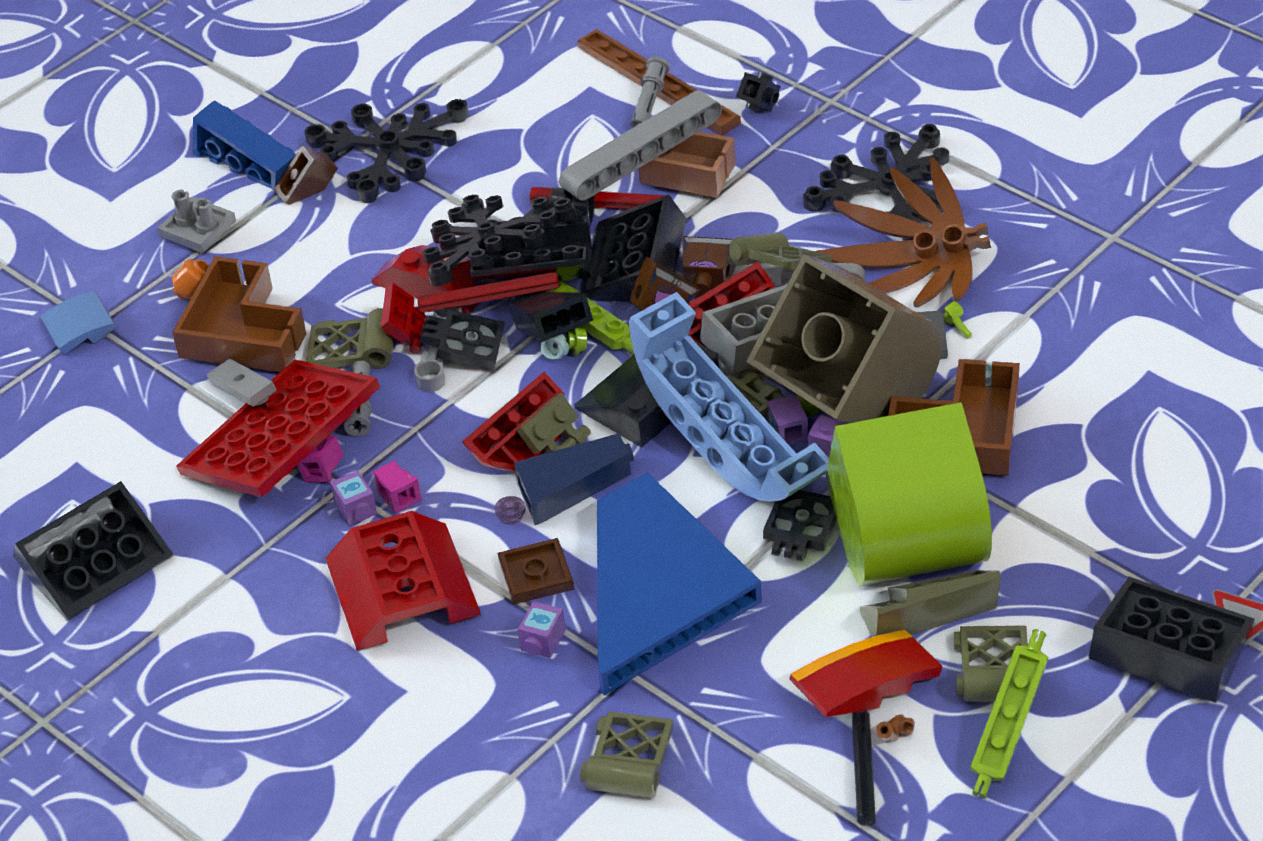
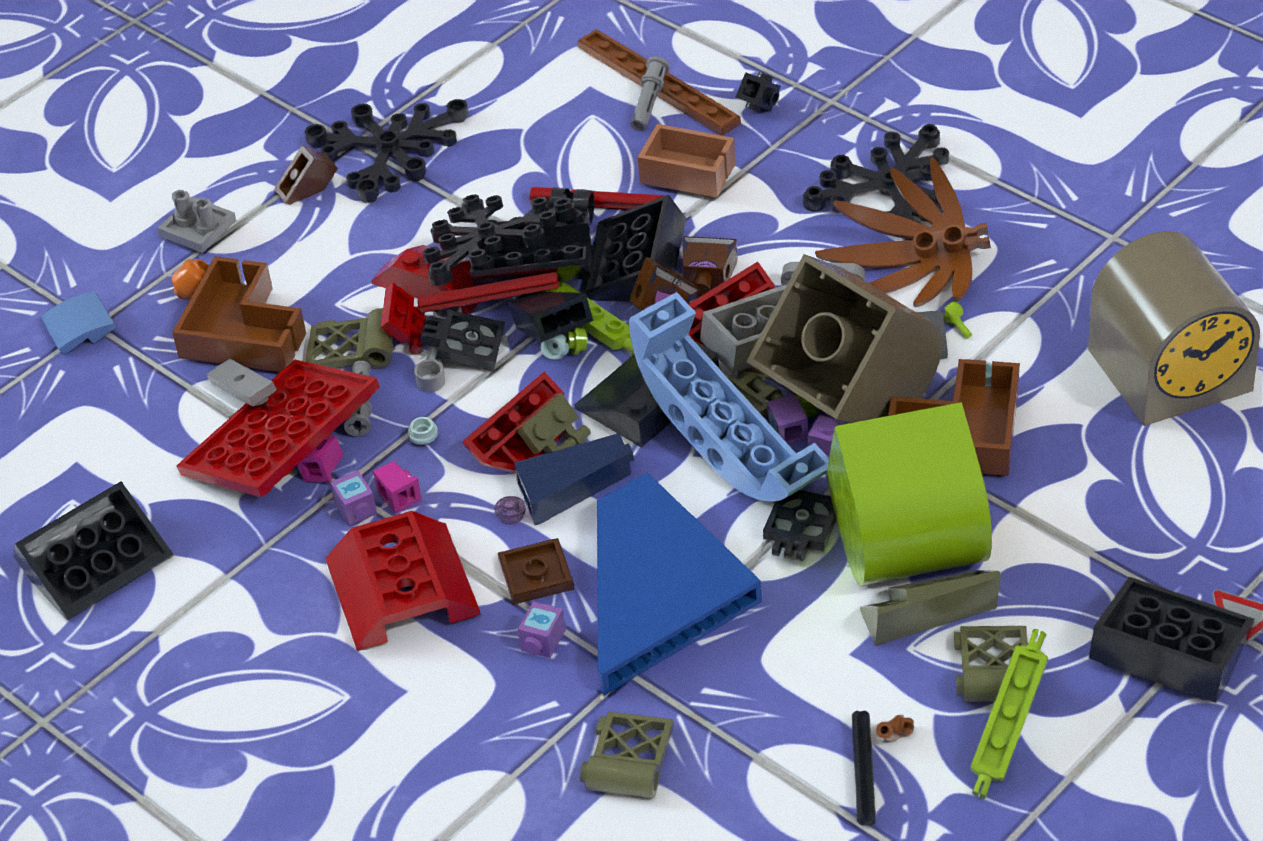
blue wedge [193,100,296,190] -> none
light grey beam [559,90,722,201] -> none
olive piece [729,232,832,270] -> none
red slope [789,629,943,717] -> none
none -> light aqua plate [408,417,438,445]
none -> dark tan brick [1088,231,1260,426]

